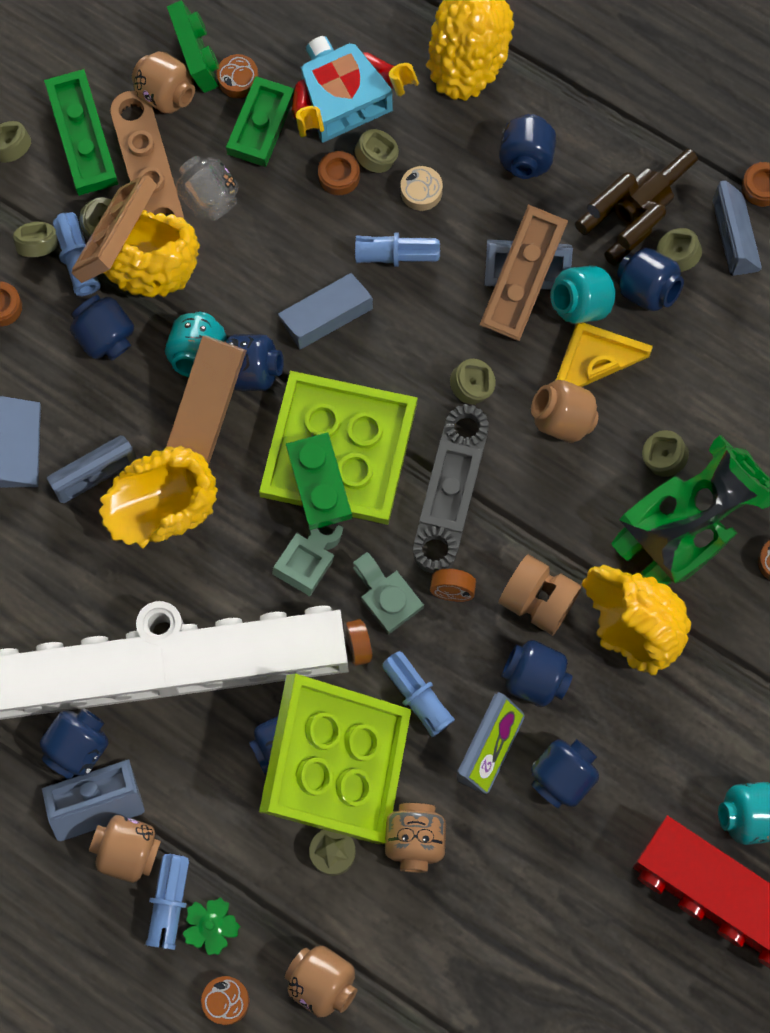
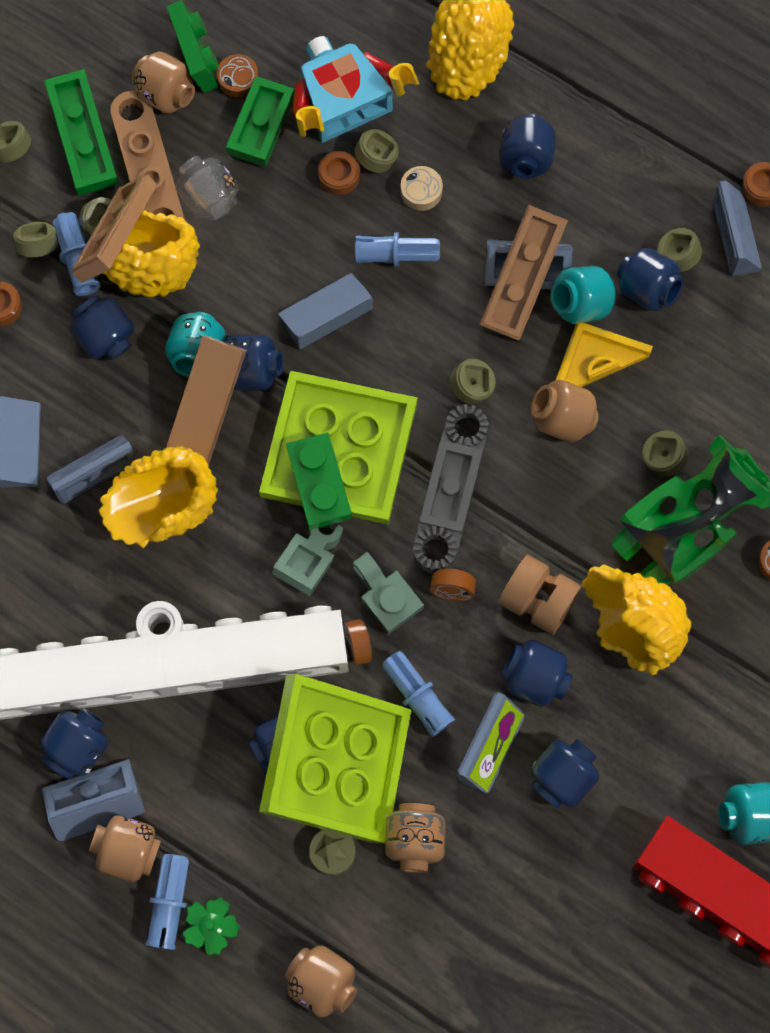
dark orange tile [201,976,250,1025] -> none
dark brown plant [575,149,698,266] -> none

